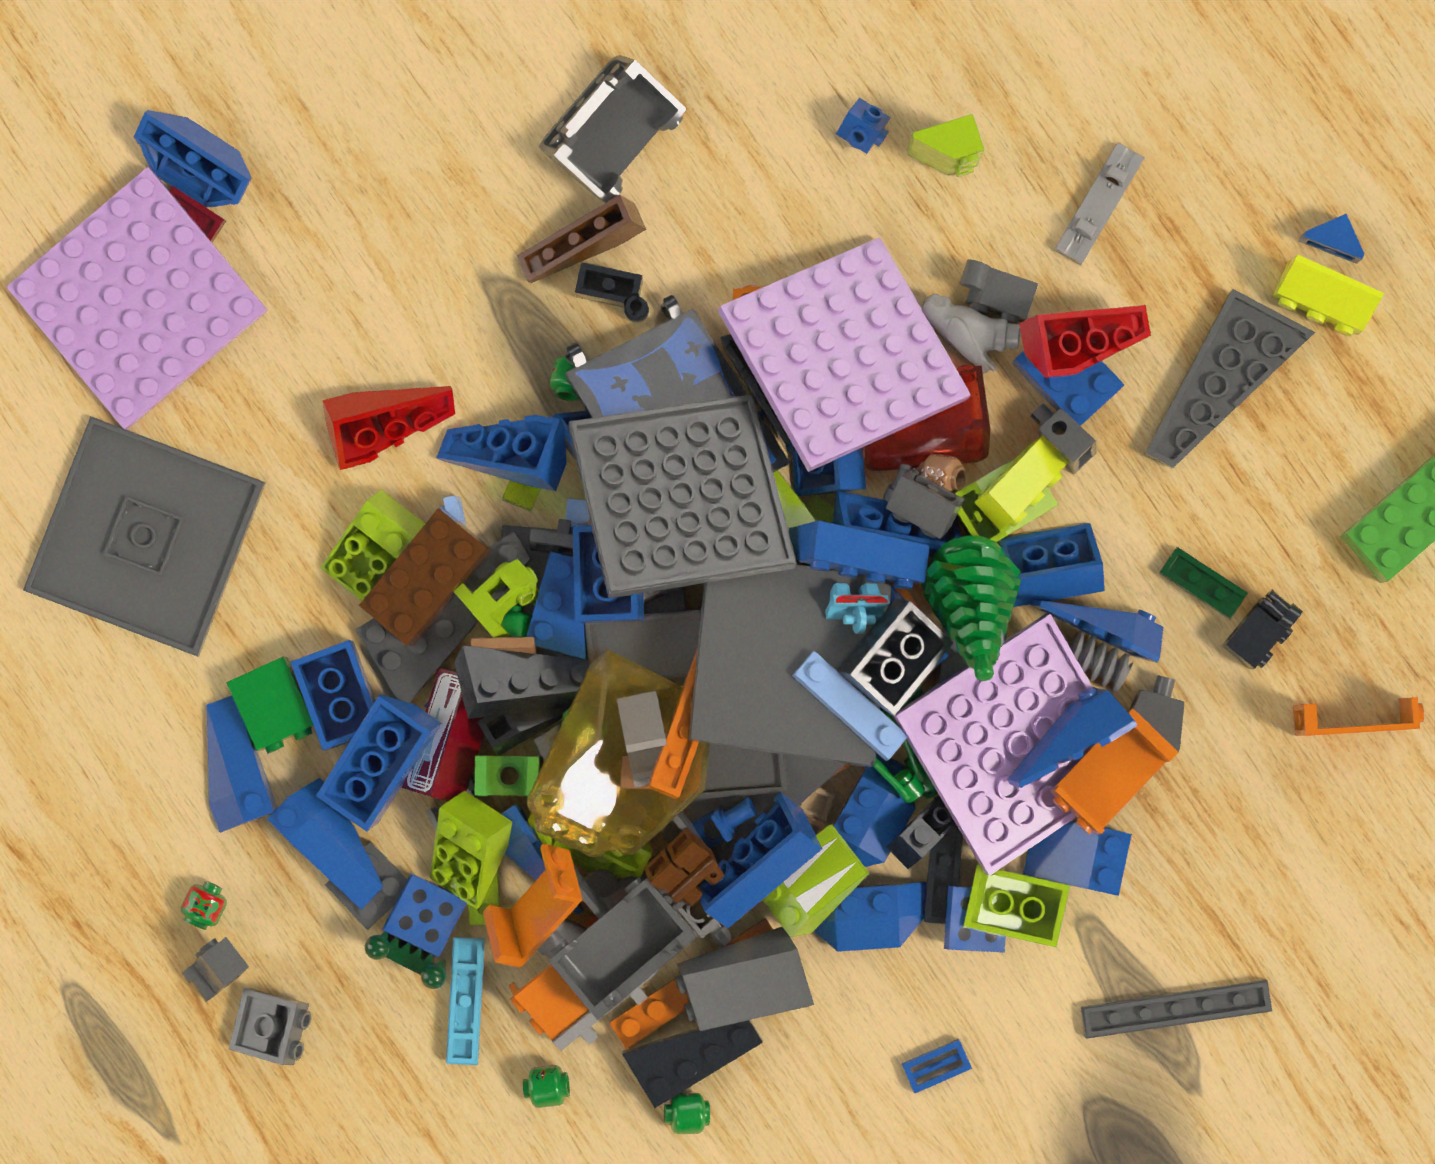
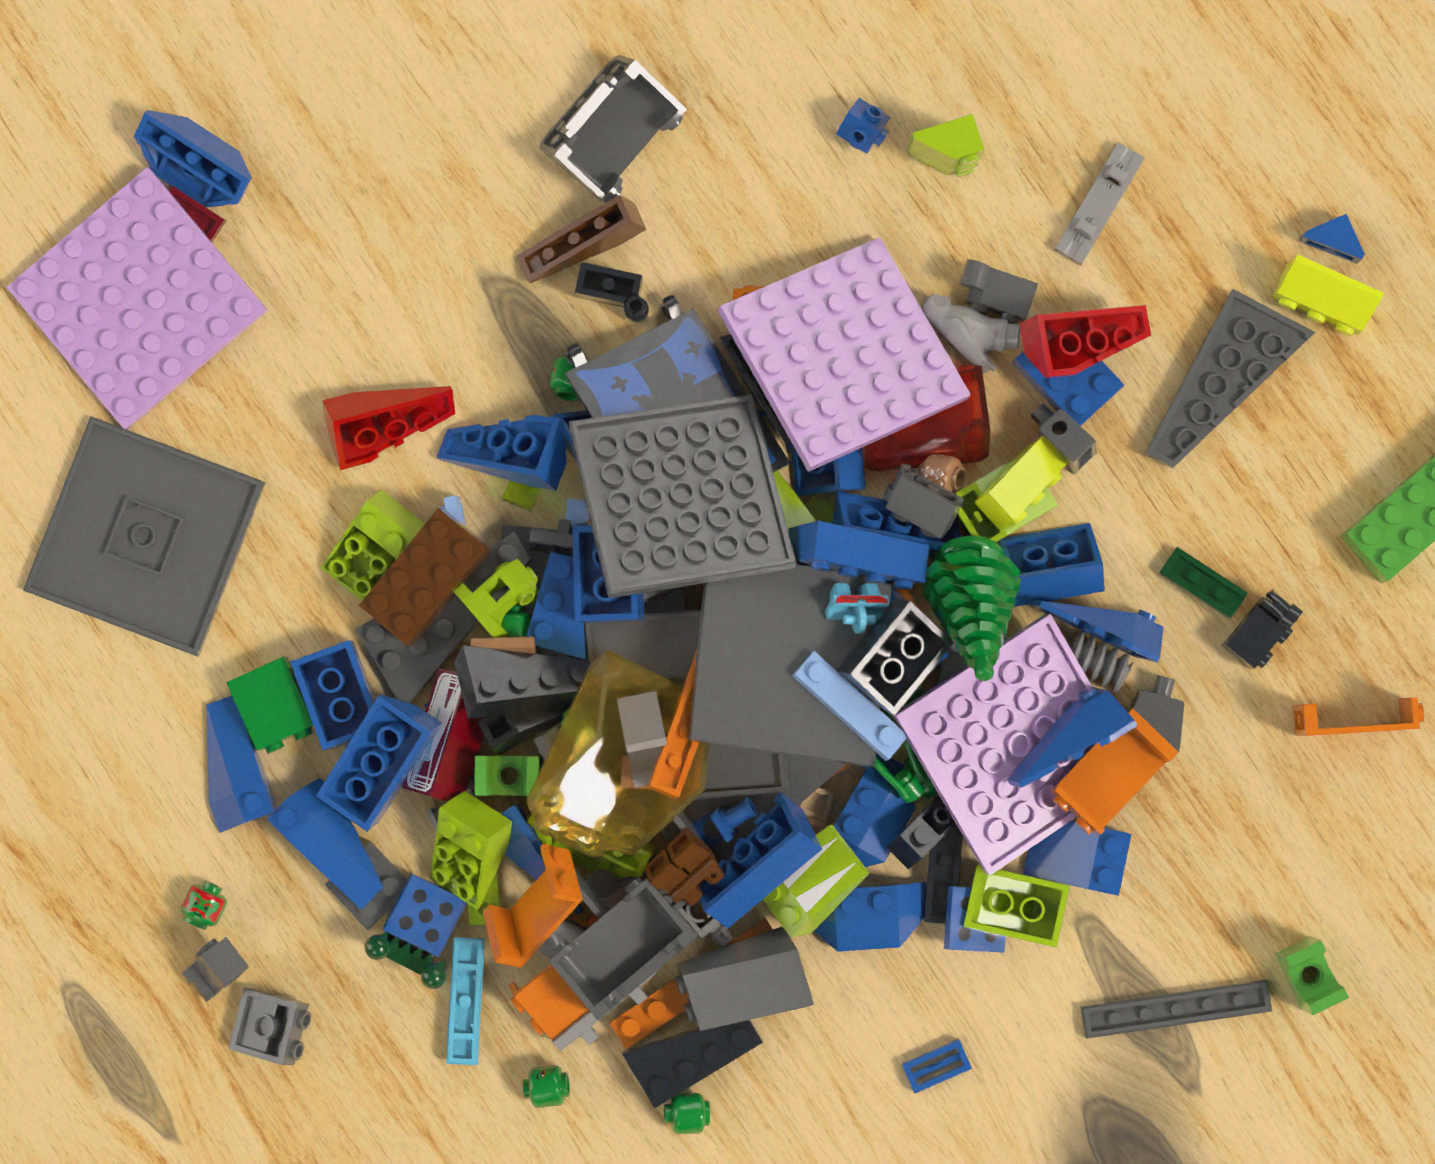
none -> bright green piece [1275,937,1349,1015]

